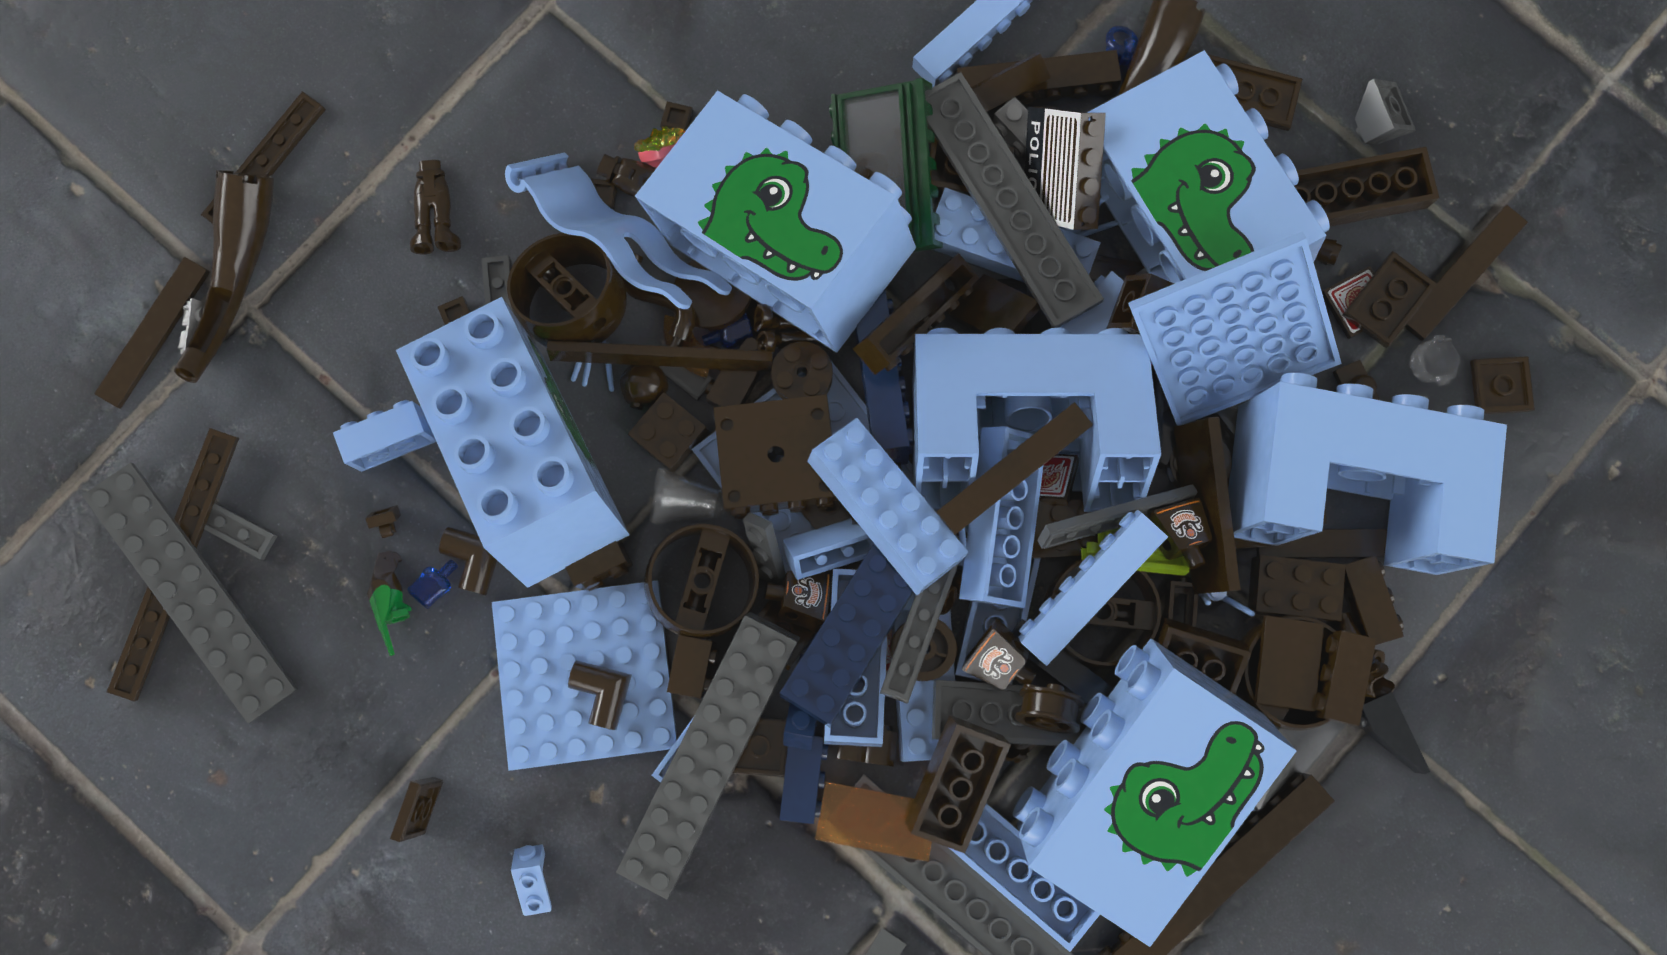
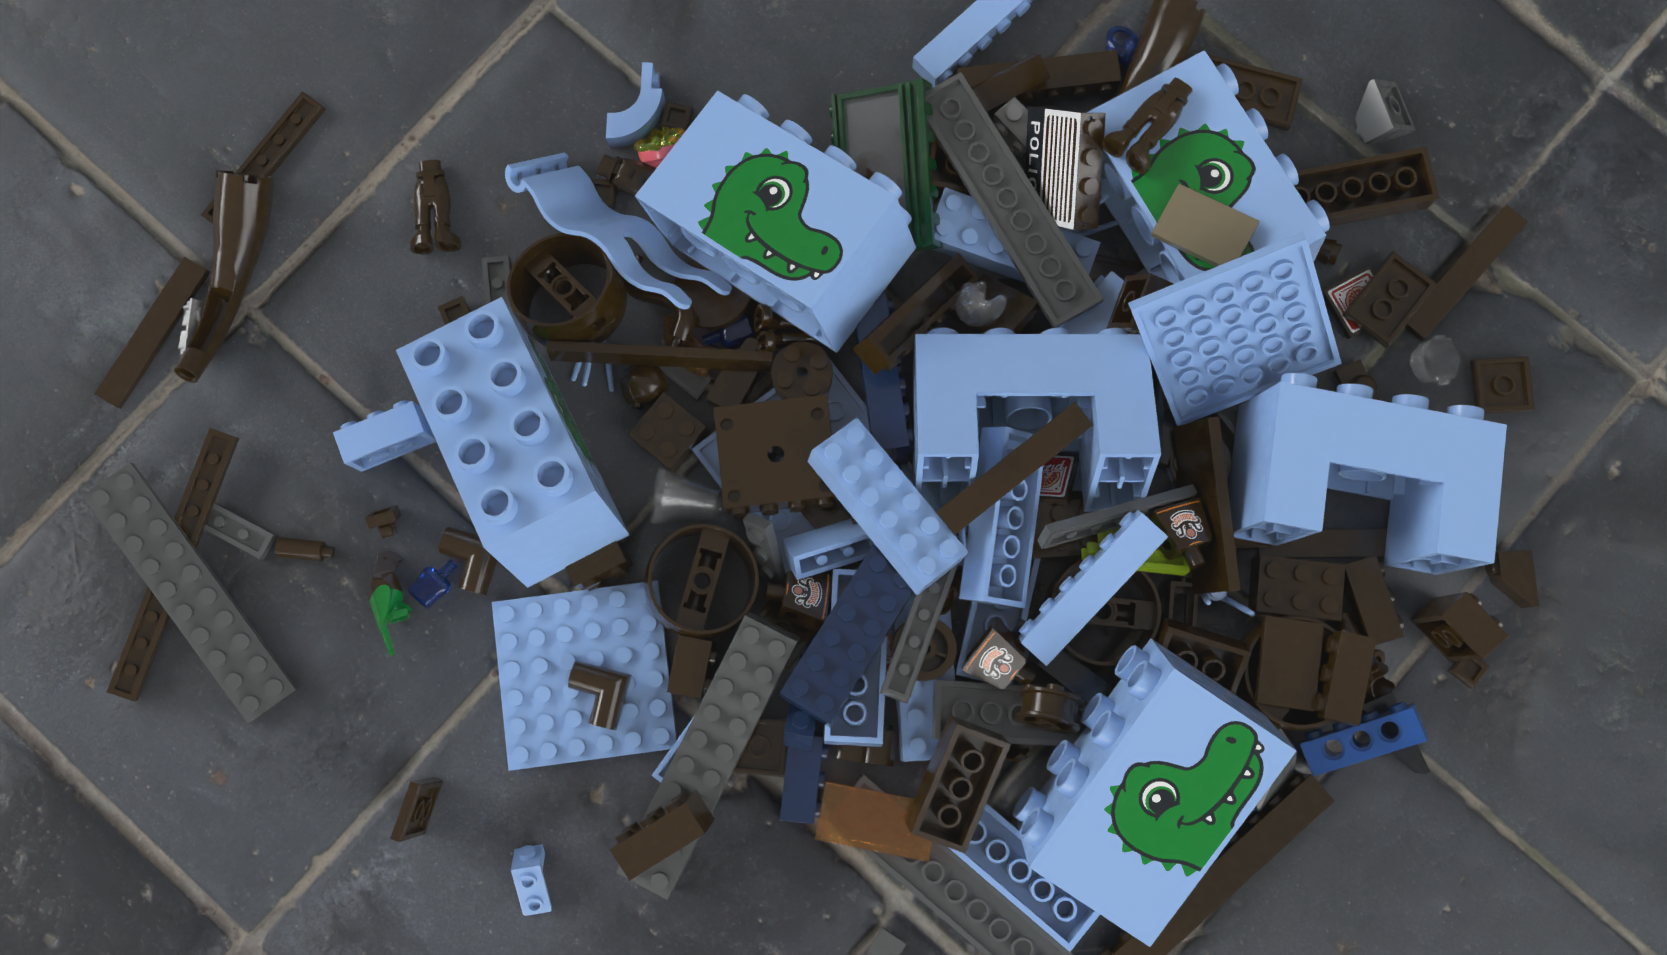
none -> dark brown cylinder [275,537,335,561]
none -> light blue arch [606,62,665,148]
none -> dark brown brick [610,790,715,881]
none -> clear cap [955,281,1006,327]
none -> dark brown piece [1102,77,1193,174]
none -> dark tan tile [1151,184,1260,267]
none -> blue brick [1300,701,1428,777]
none -> dark brown brick [1411,592,1509,662]
none -> dark brown tile [1447,660,1490,689]
none -> dark brown slope [1485,550,1539,608]

